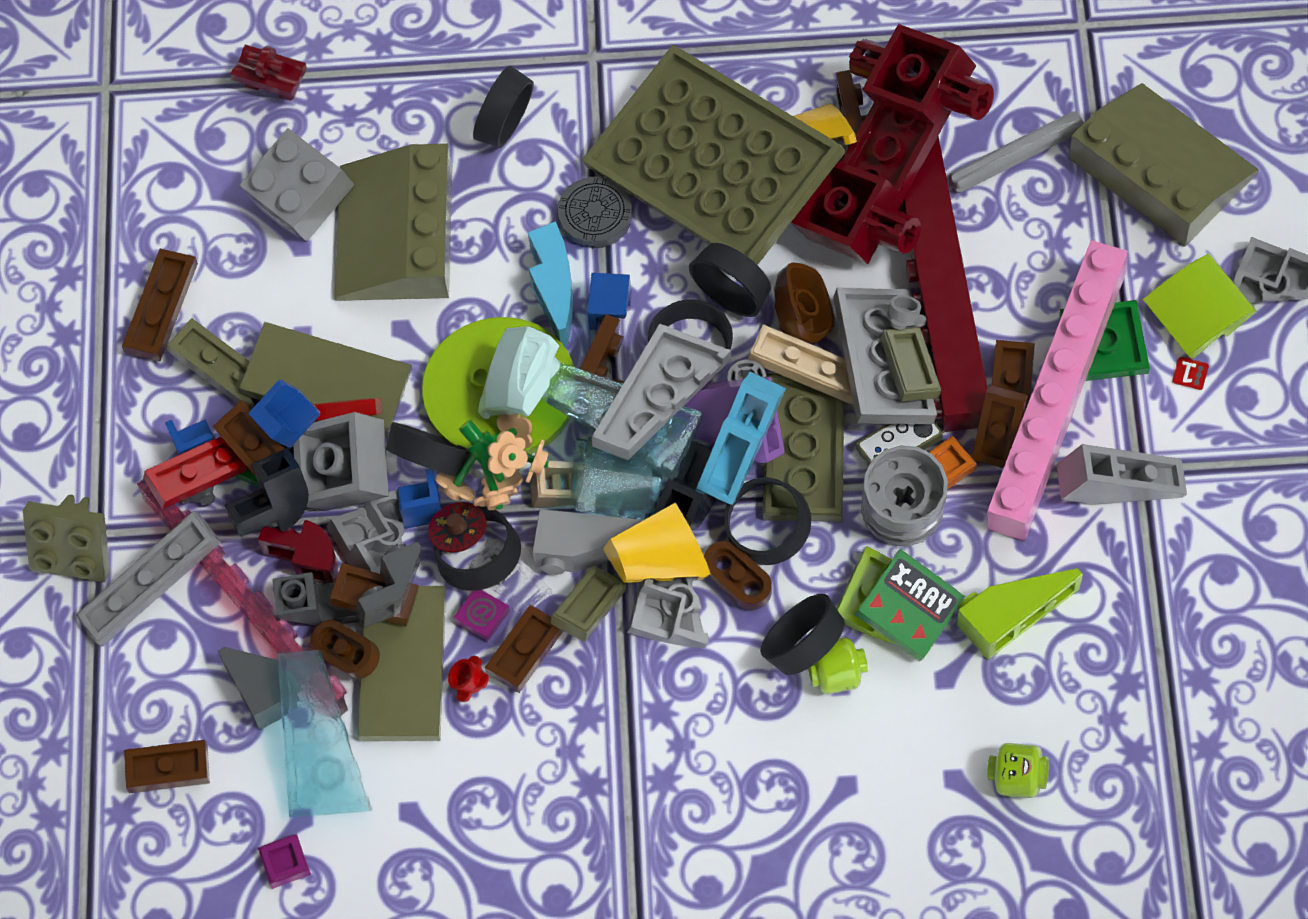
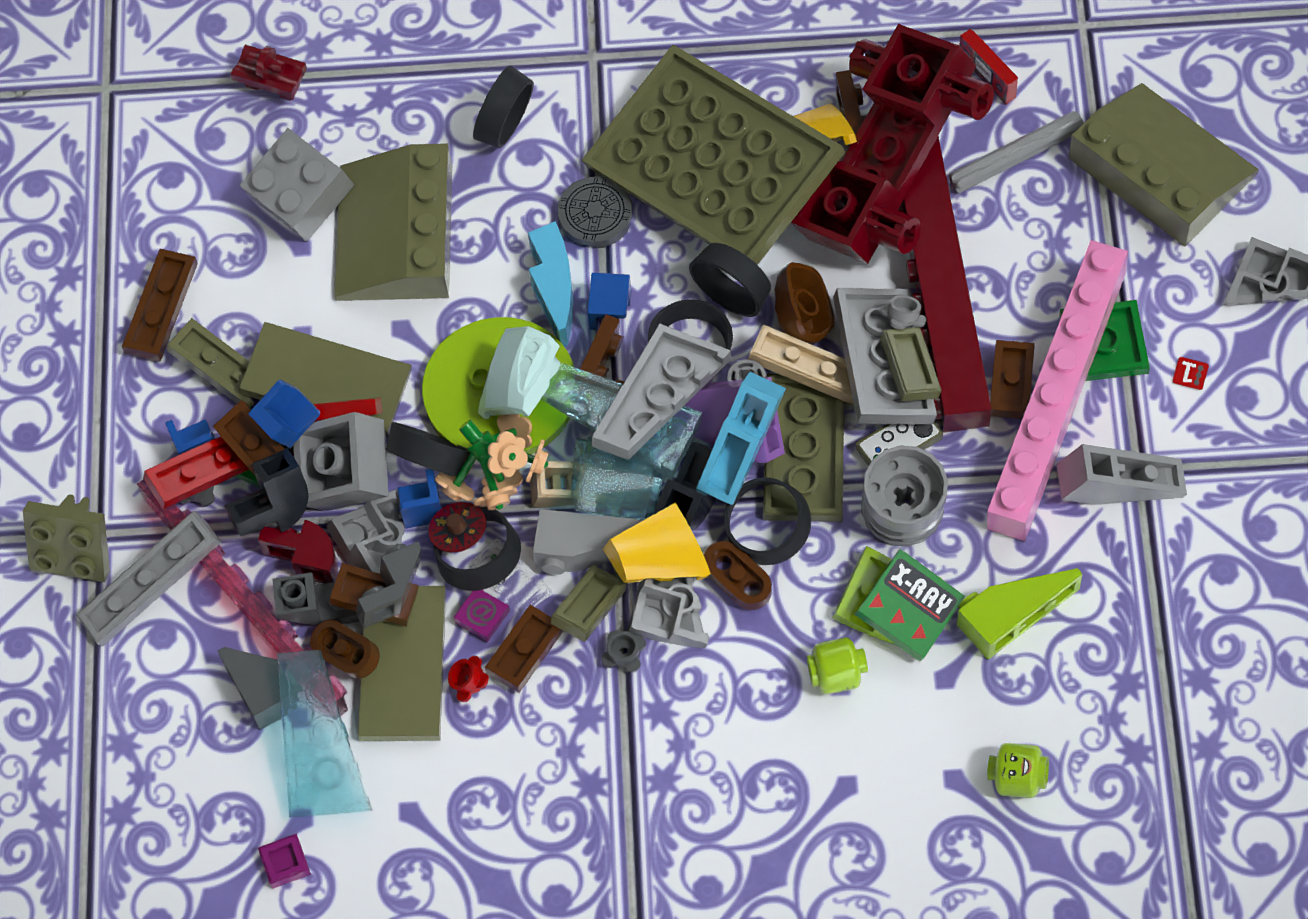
reddish brown plate [124,740,210,793] -> none
black tyre [760,594,845,675] -> none
orange tile [929,436,977,490] -> none
reddish brown plate [972,385,1028,468] -> none
lime slope [1143,253,1257,359] -> none
none -> dark grey plate [602,630,646,673]
none -> red tile [959,29,1018,105]

